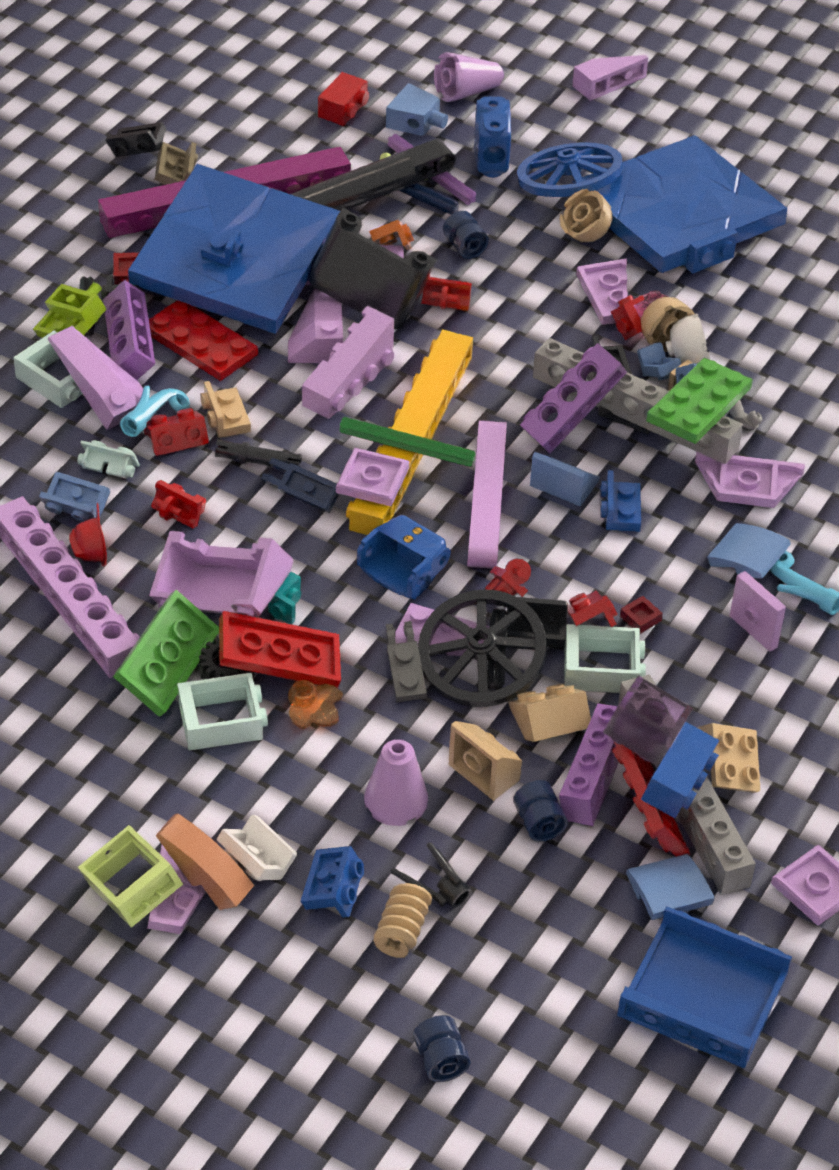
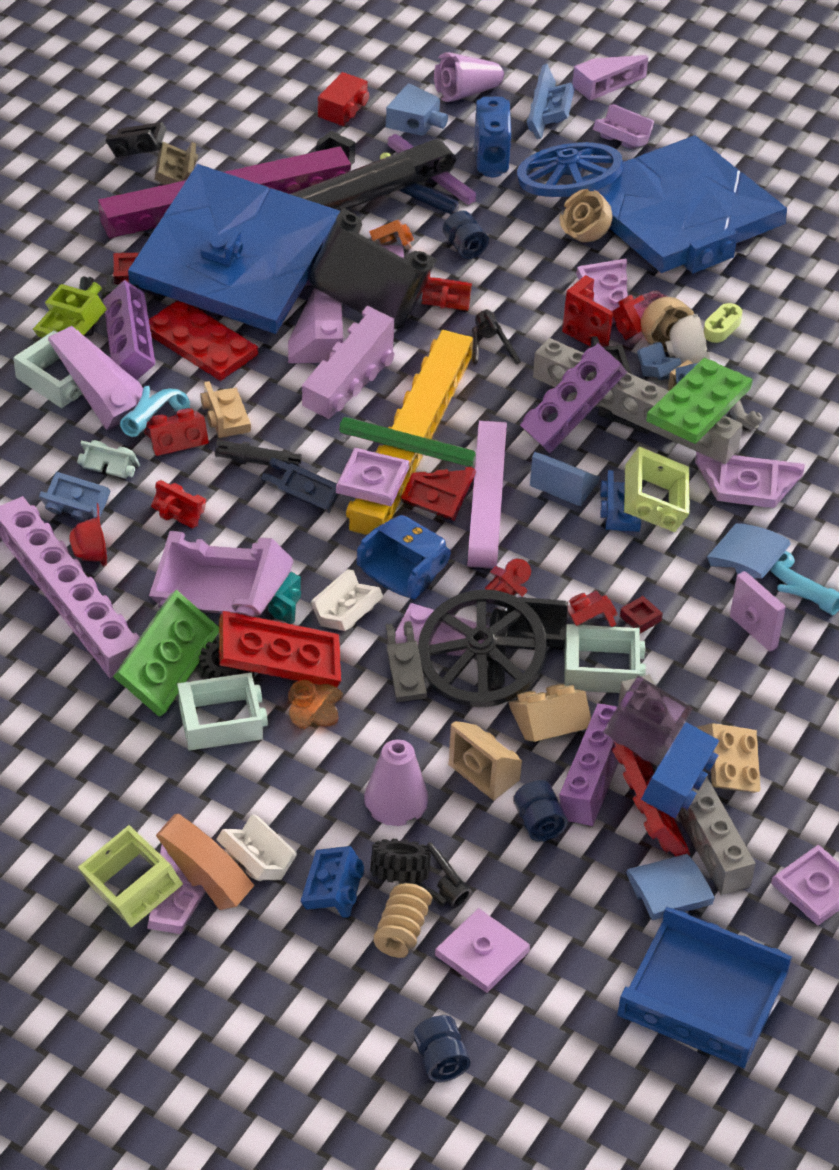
none -> white bracket [311,569,383,631]
none -> black bracket [315,131,355,165]
none -> black tyre [370,839,431,884]
none -> red wing [401,467,476,521]
none -> lavender plate [435,908,530,993]
none -> black plant [472,309,521,364]
none -> medium blue bracket [527,64,575,139]
none -> red bracket [562,275,613,347]
none -> lavender bracket [593,104,654,149]
none -> yellowish green window [624,447,689,532]
none -> yellowish green beam [703,303,742,343]

